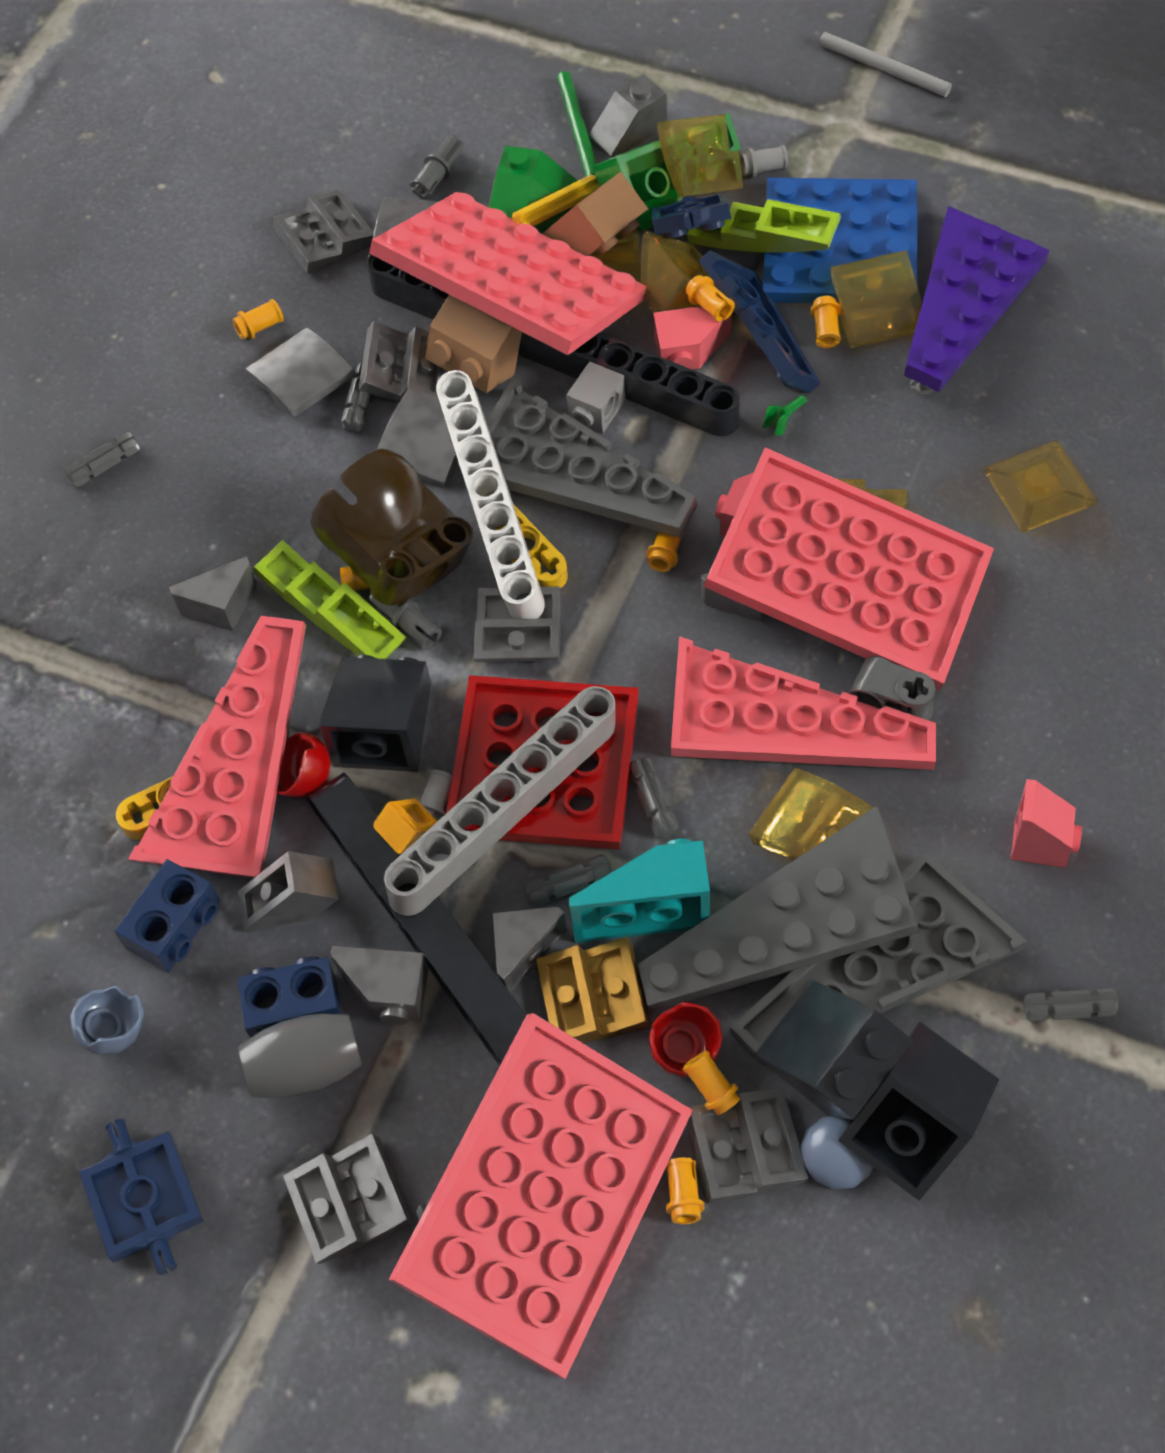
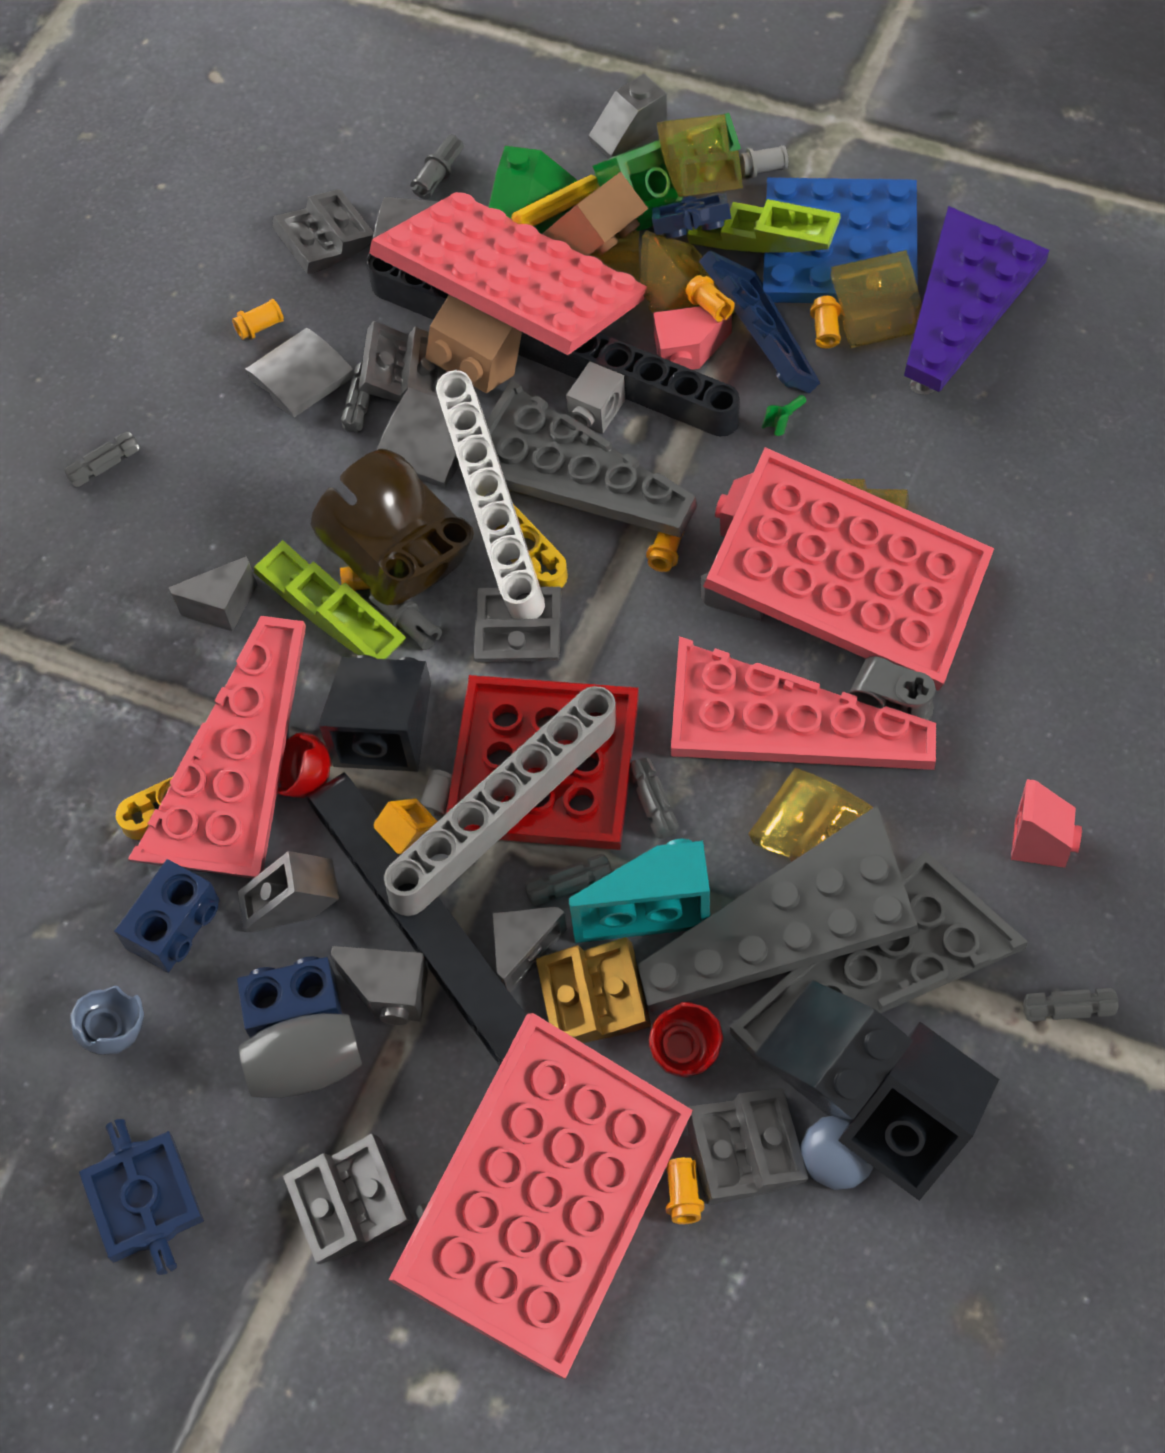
green bar [557,71,597,177] -> none
light orange pin [682,1050,740,1115] -> none
light grey bar [819,32,952,97] -> none
clear yellow slope [984,440,1097,533] -> none

